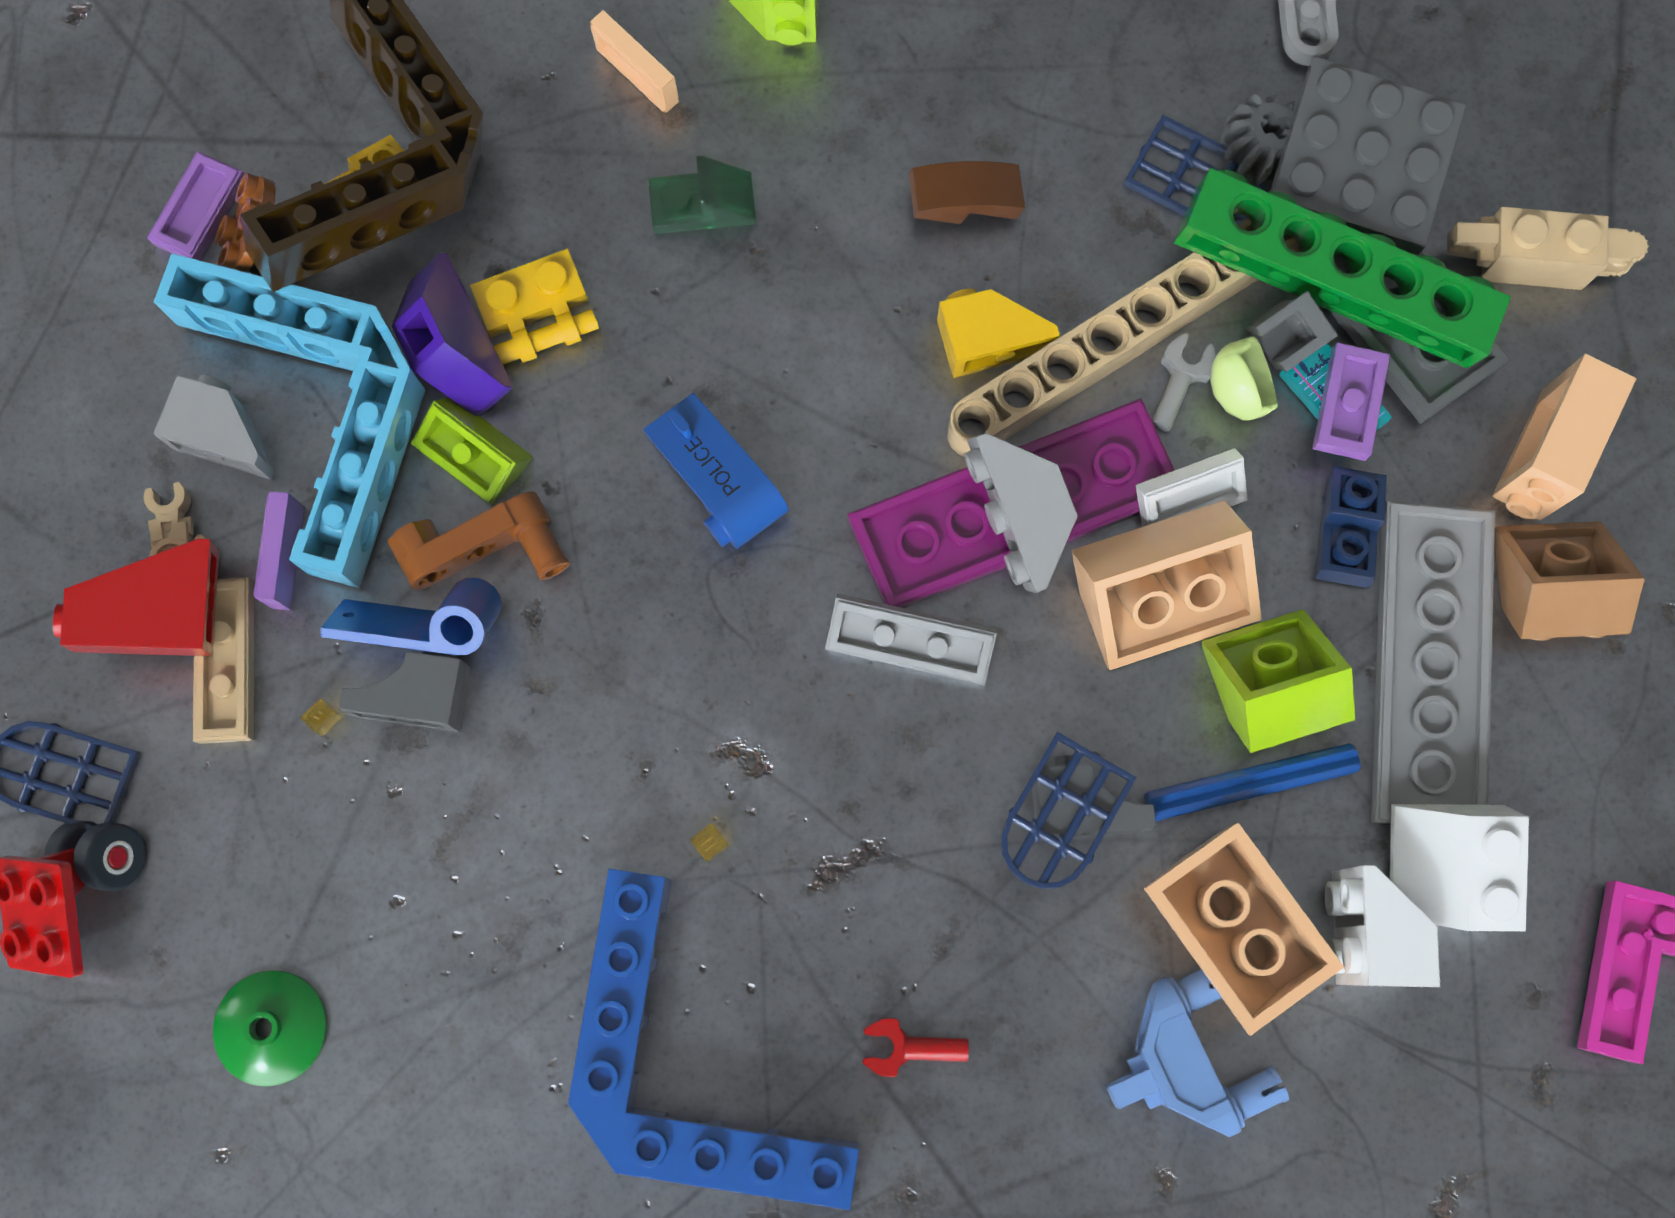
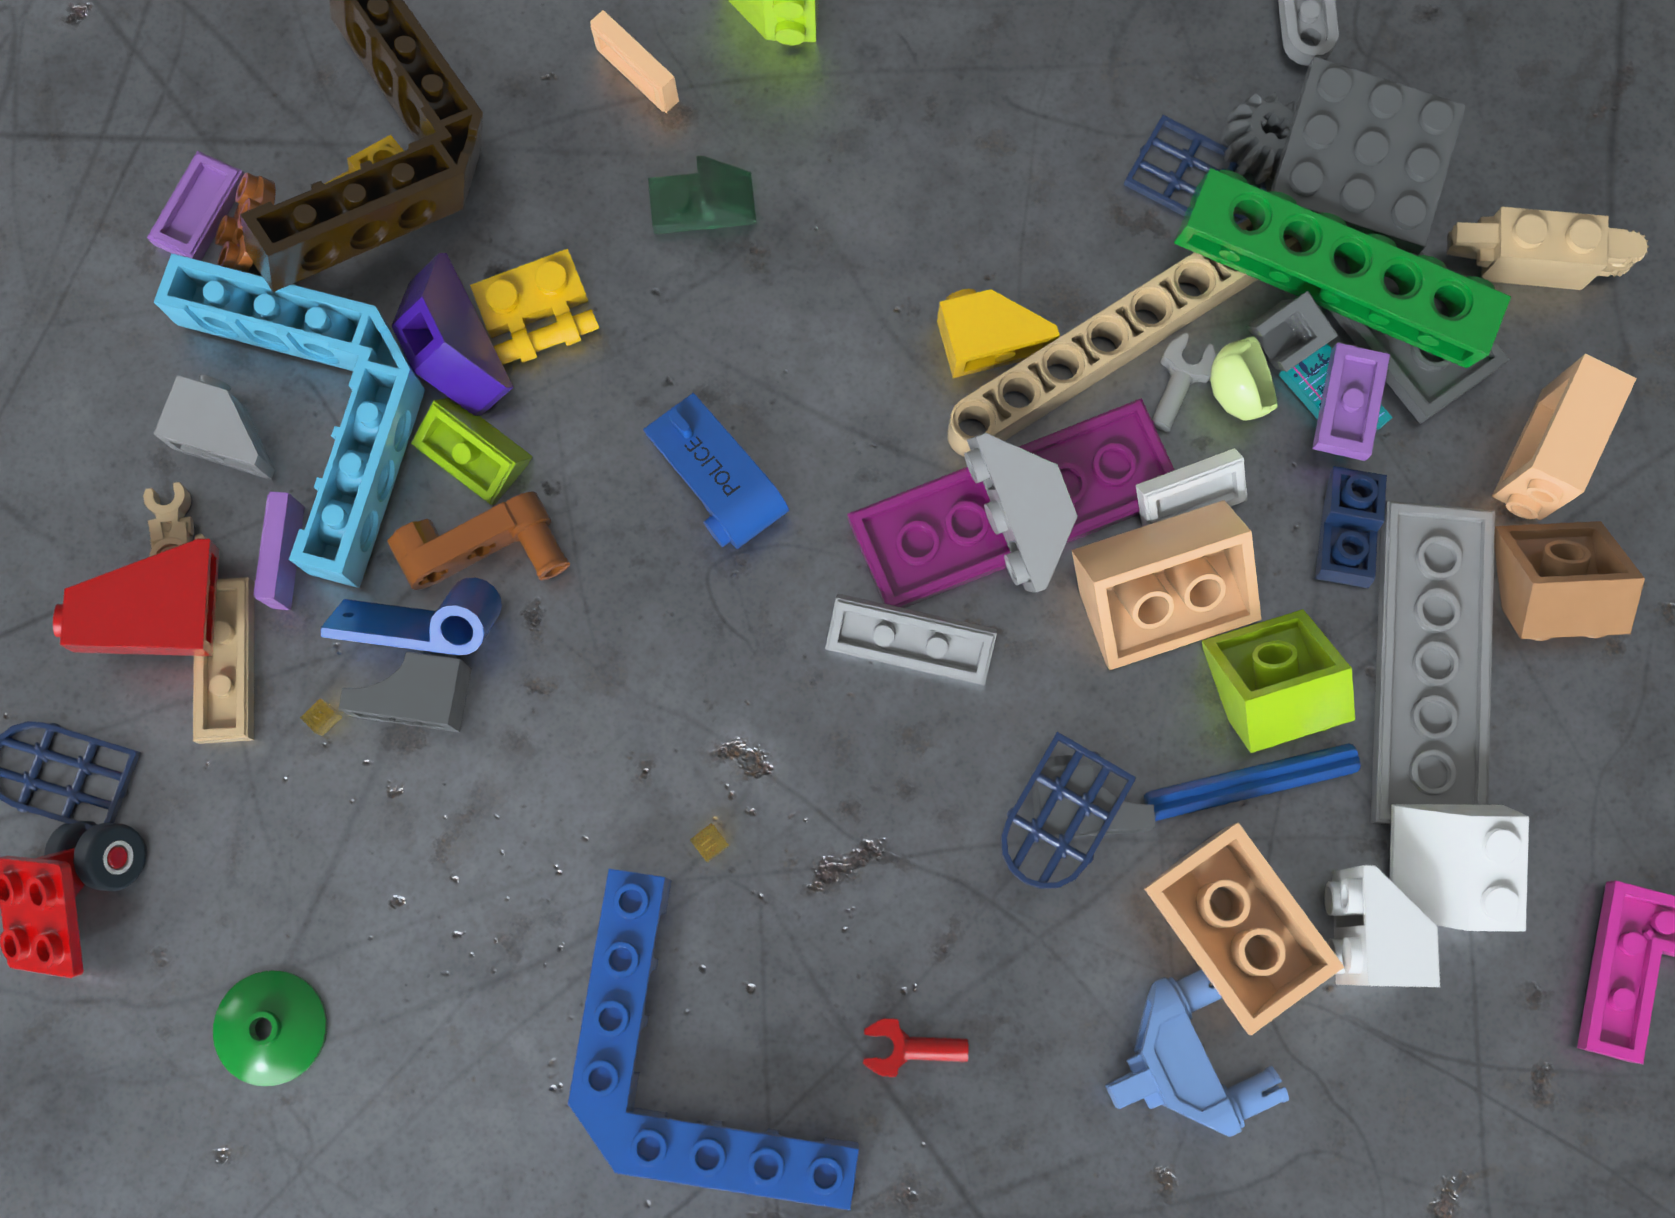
reddish brown slope [909,161,1025,224] -> none

